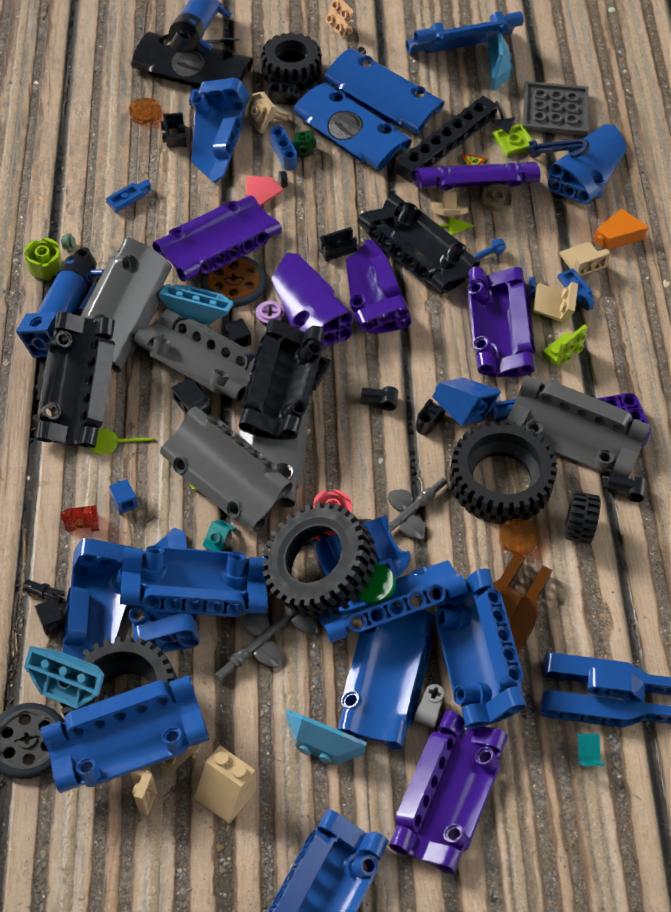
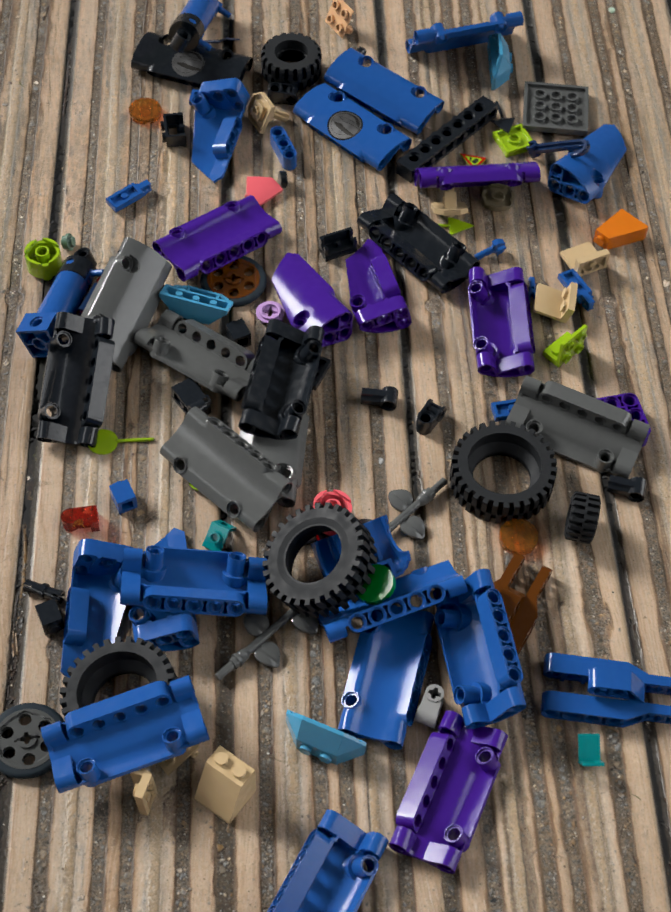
dark azure wedge [24,646,105,709] -> none
dark green brick [292,130,317,157] -> none
blue slope [432,377,501,426] -> none

